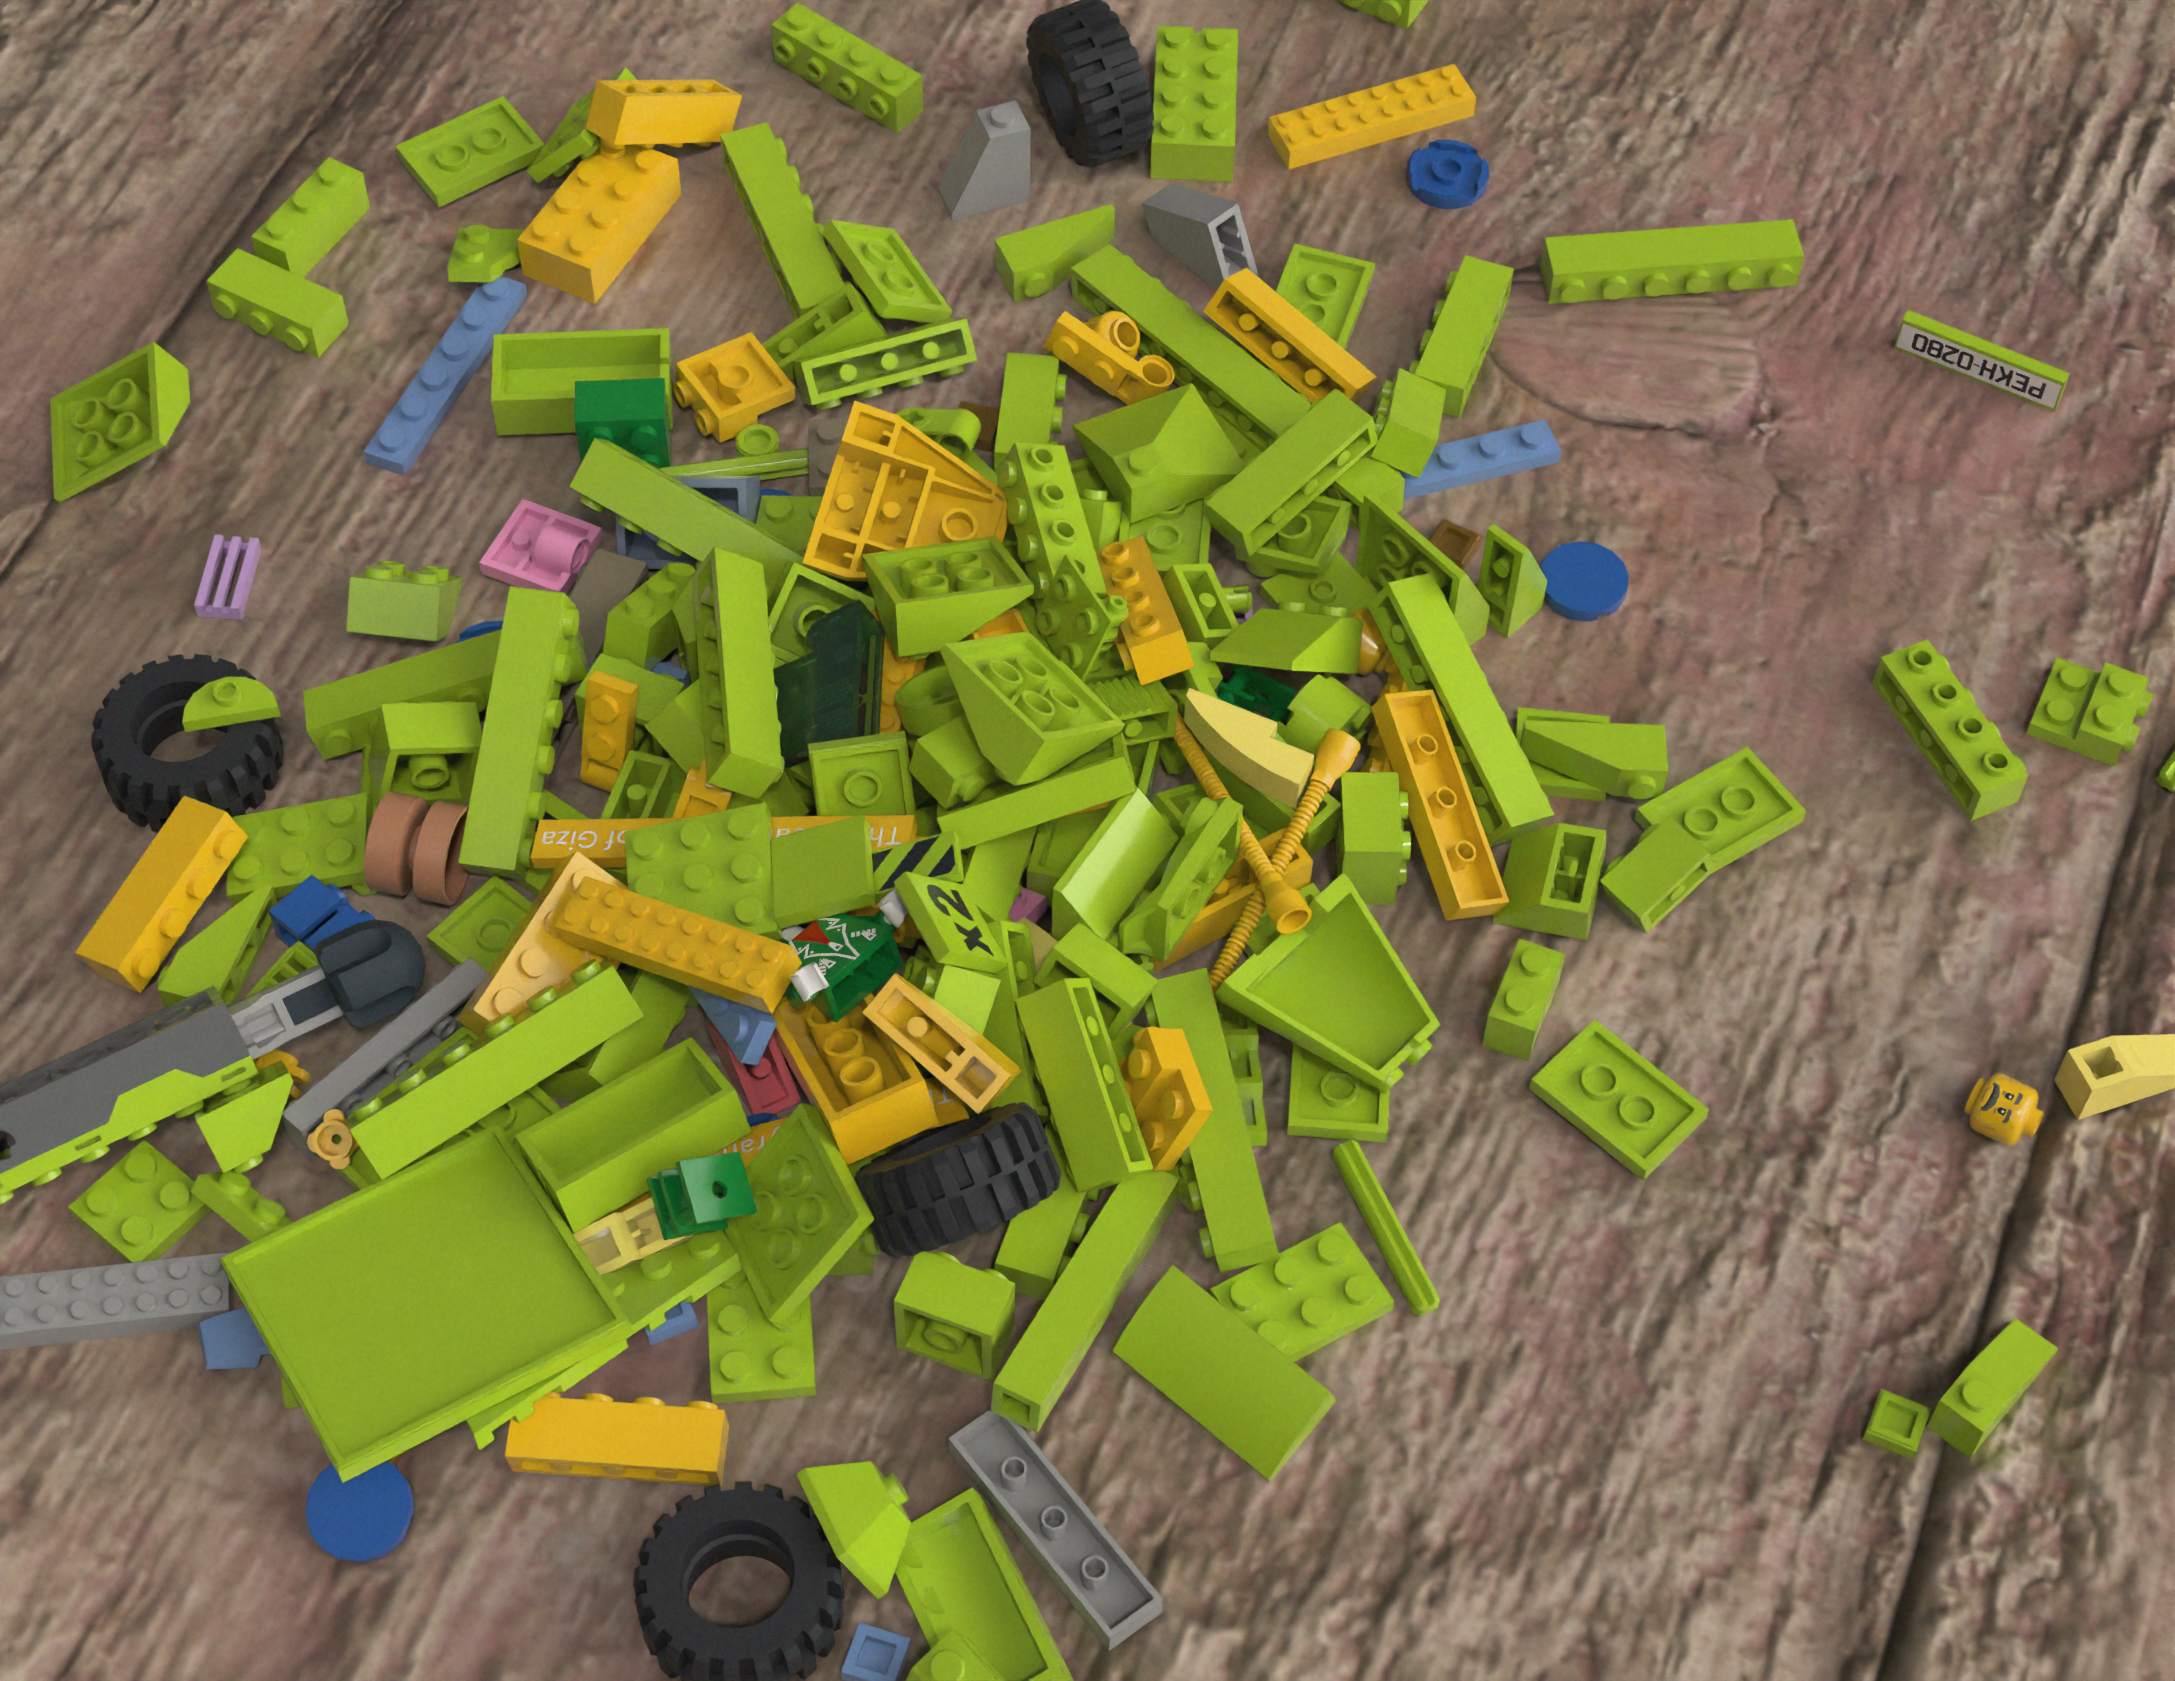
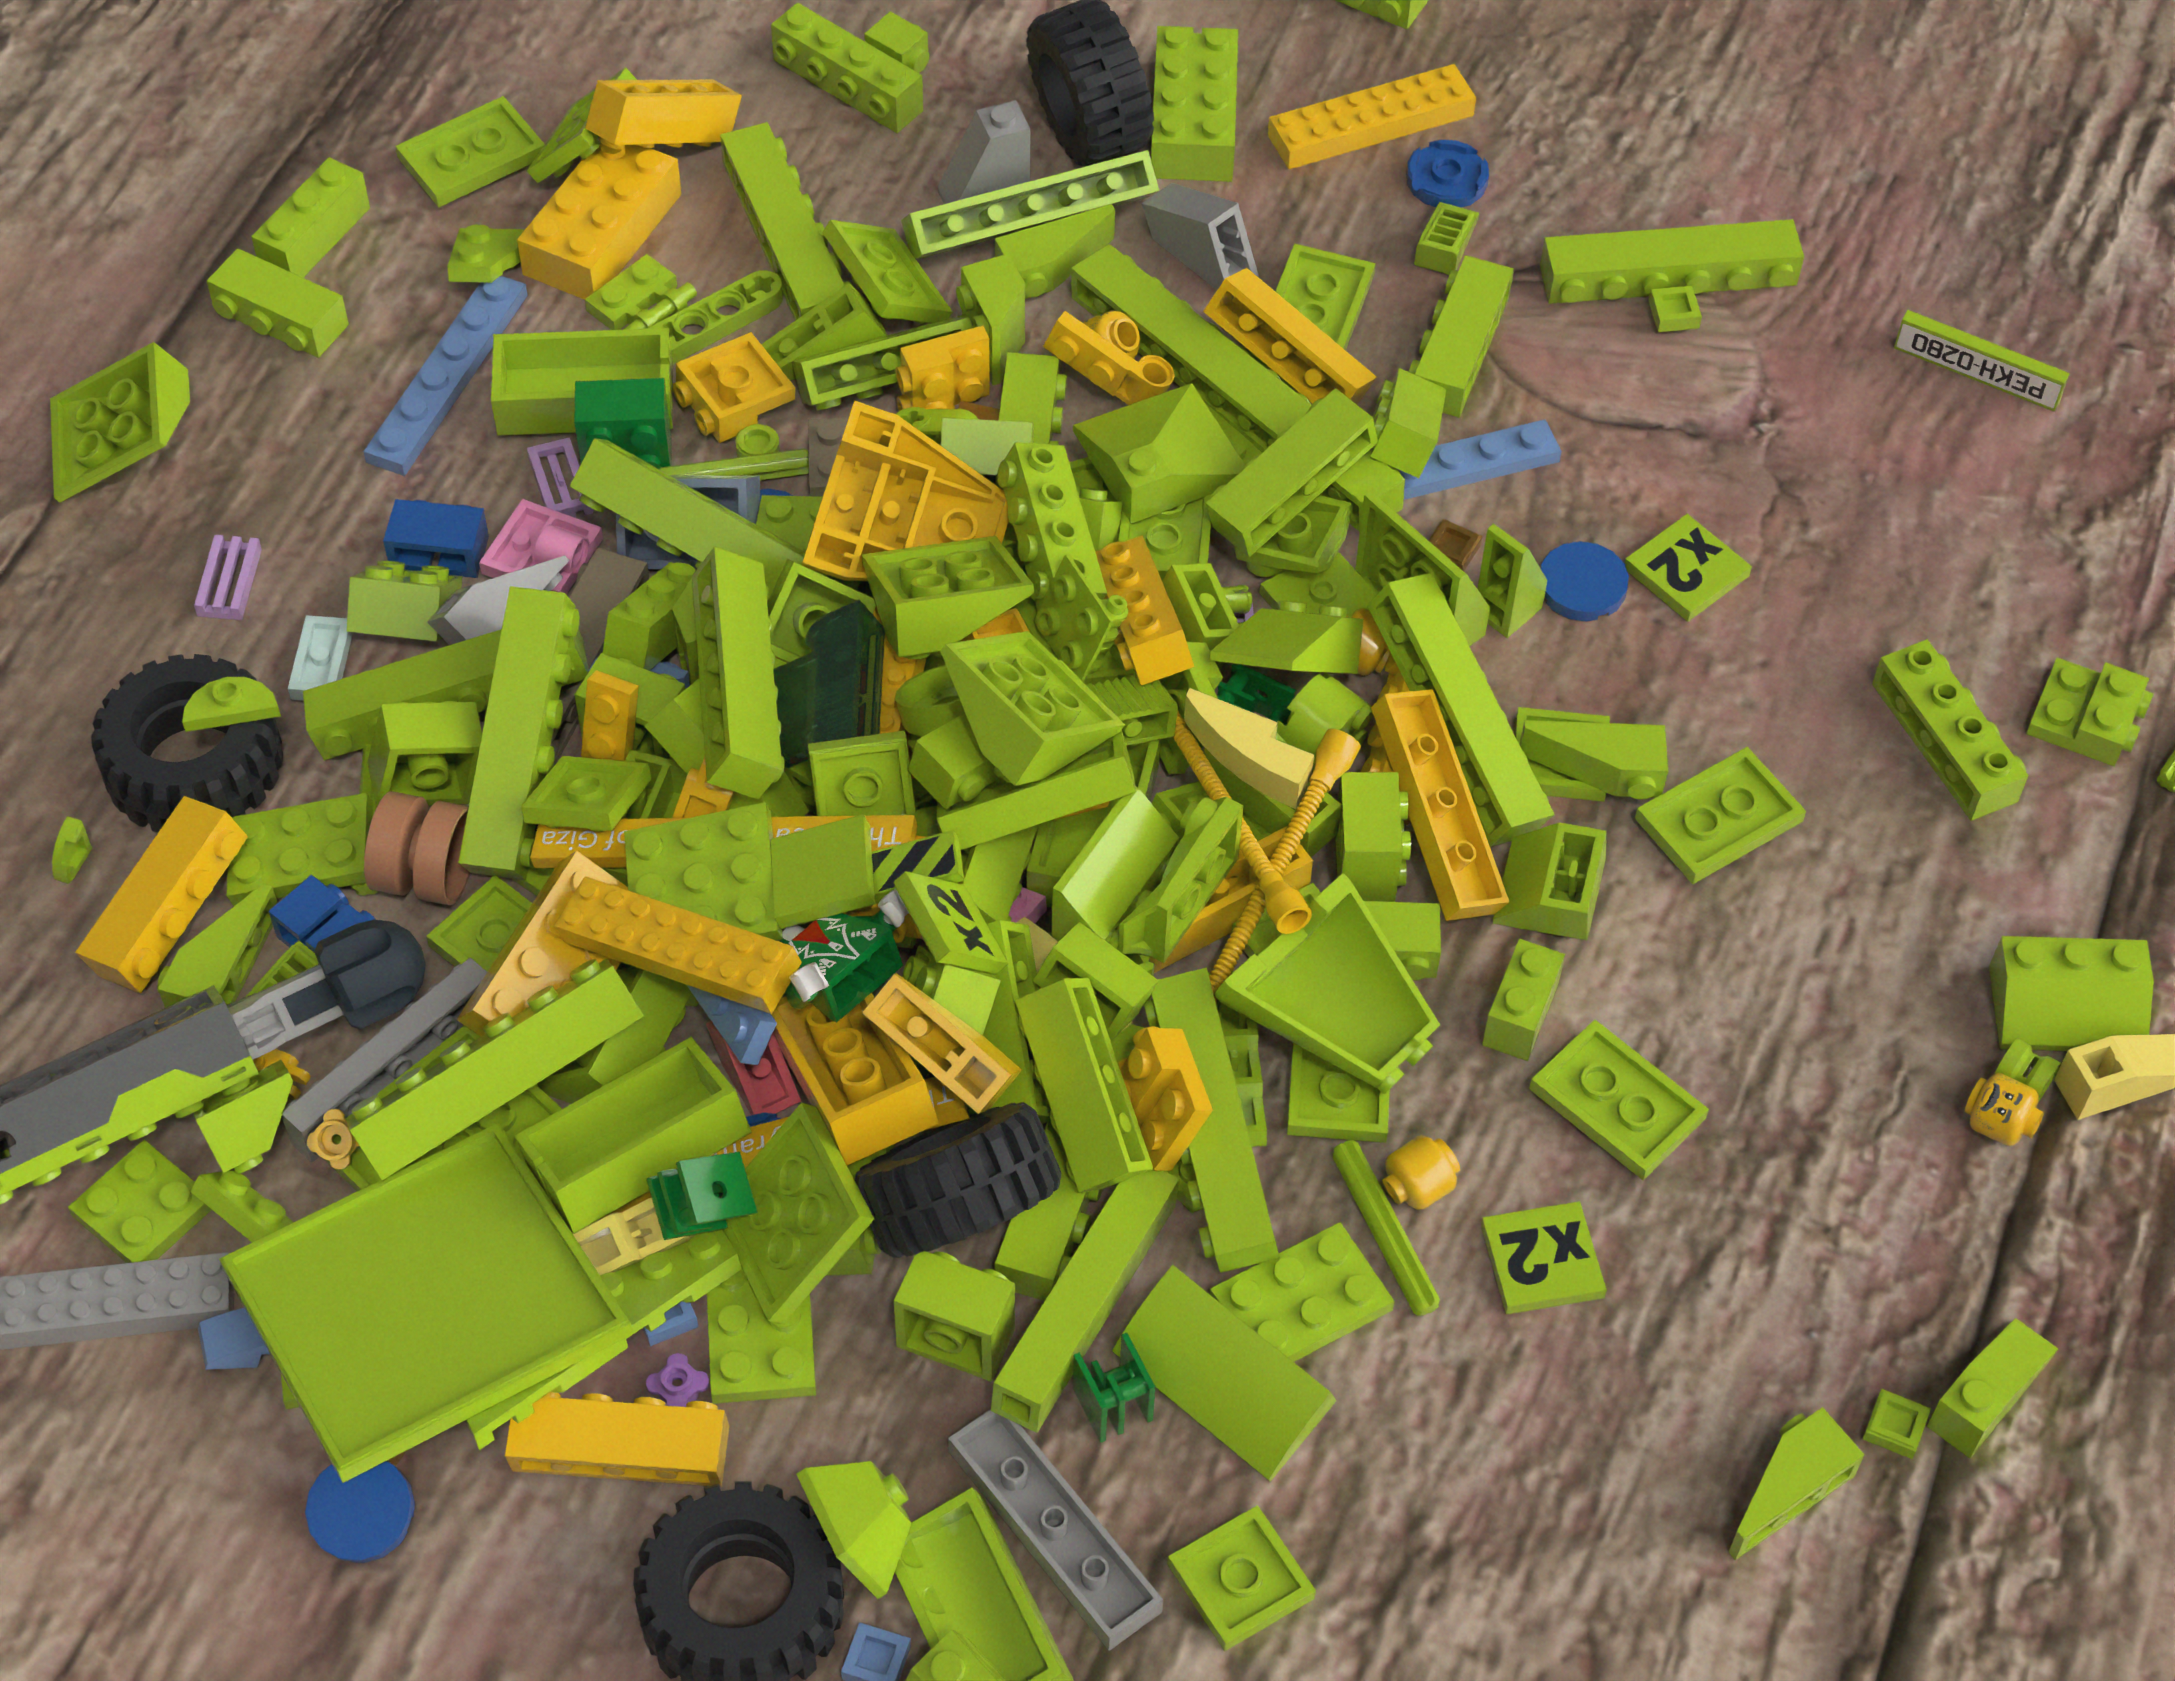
lime brick [1600,816,1715,934] -> none
none -> lime tile [52,816,93,884]
none -> light aqua plate [288,615,353,701]
none -> blue piece [383,499,489,578]
none -> light grey slope [427,555,569,645]
none -> lime plate [521,756,652,832]
none -> lavender tile [527,437,593,518]
none -> lime plate [585,254,697,330]
none -> medium lavender plate [646,1353,709,1407]
none -> lime beam [647,270,783,365]
none -> lime brick [864,11,929,73]
none -> yellow plate [895,326,990,421]
none -> lime brick [901,150,1159,260]
none -> lime slope [941,418,1034,486]
none -> lime slope [956,253,1025,386]
none -> green piece [1073,1332,1156,1443]
none -> lime tile [1167,1505,1316,1652]
none -> lime slope [1364,901,1441,980]
none -> yellow head [1382,1135,1460,1210]
none -> lime slope [1414,202,1479,275]
none -> lime tile [1481,1201,1607,1315]
none -> lime tile [1624,513,1752,622]
none -> lime plate [1649,285,1702,332]
none -> lime slope [1729,1407,1865,1560]
none -> lime slope [1989,936,2154,1051]
none -> lime wheel [1994,1038,2061,1102]

